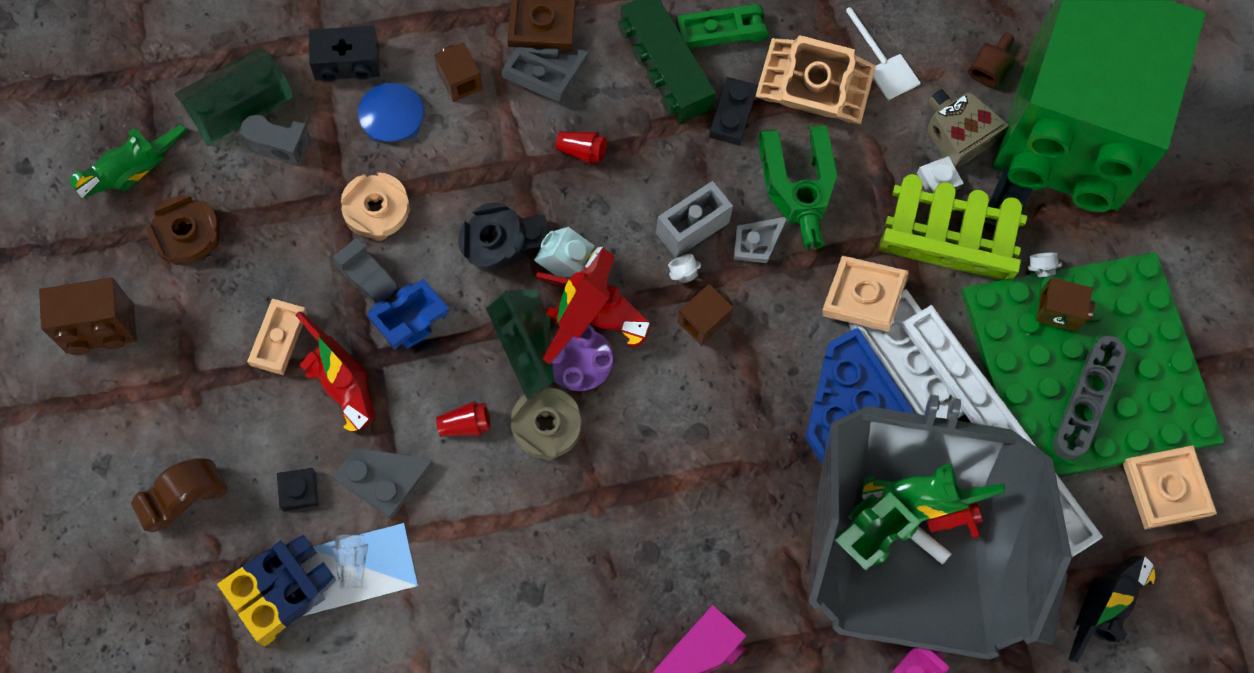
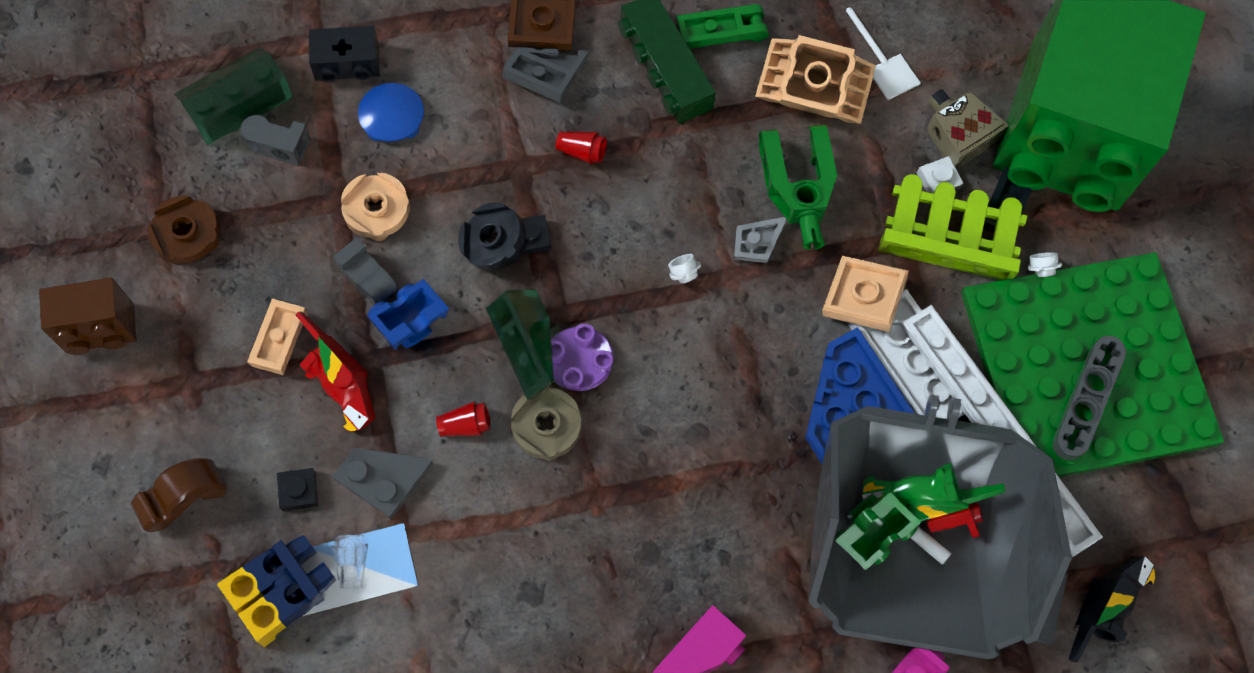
green animal [69,125,186,198] -> none
reddish brown brick [434,42,483,102] -> none
light aqua brick [534,227,594,278] -> none
red animal [536,272,651,348] -> none
red animal [542,247,615,364] -> none
light grey brick [656,181,733,258] -> none
reddish brown brick [677,284,734,346] -> none
black plate [709,77,758,146] -> none
copper piece [968,33,1015,88] -> none
reddish brown brick [1036,277,1095,331] -> none
light nougat plate [1123,445,1217,530] -> none

